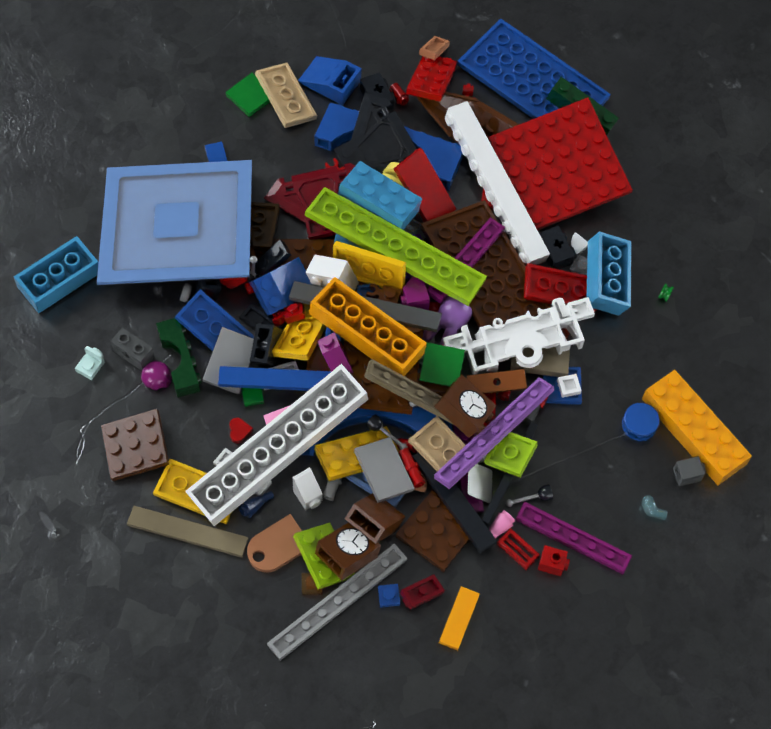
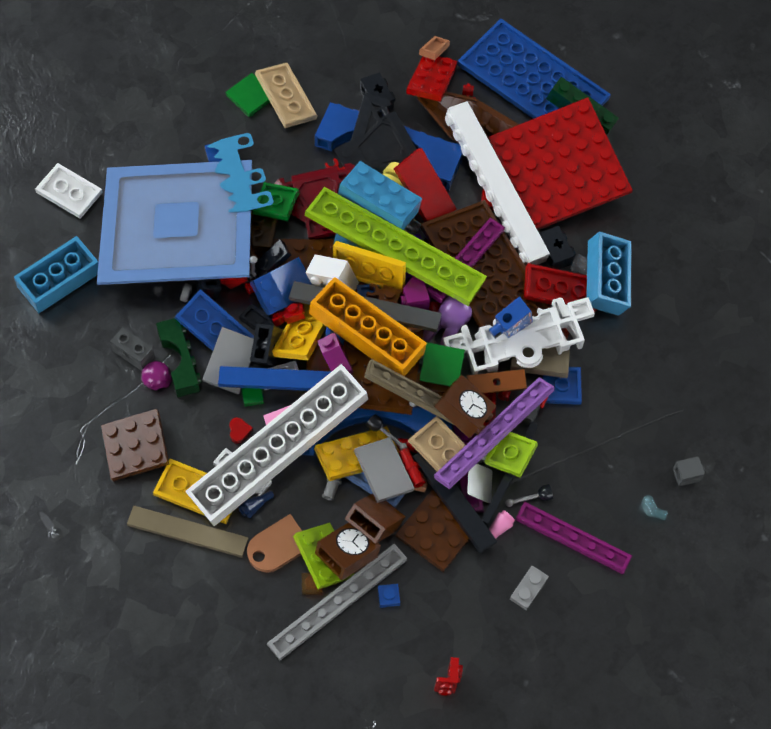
light aqua bracket [75,346,105,380] -> none
white slope [292,467,323,510] -> none
blue slope [298,56,362,106] -> none
red pin [389,83,409,105] -> none
dark red plate [400,574,445,610] -> none
light orange tile [439,586,480,651] -> none
red tile [497,528,540,570] -> none
red brick [538,545,570,576] -> none
white plate [557,374,581,398] -> none
white tile [571,232,588,258] -> none
blue head [622,403,660,441] -> none
light orange brick [642,369,752,486] -> none
green bush [658,283,674,302] -> none
none -> white plate [35,163,103,219]
none -> dark azure piece [207,133,274,212]
none -> green tile [252,182,299,221]
none -> red bracket [434,657,463,696]
none -> blue torso [489,296,533,339]
none -> light grey plate [509,566,549,611]

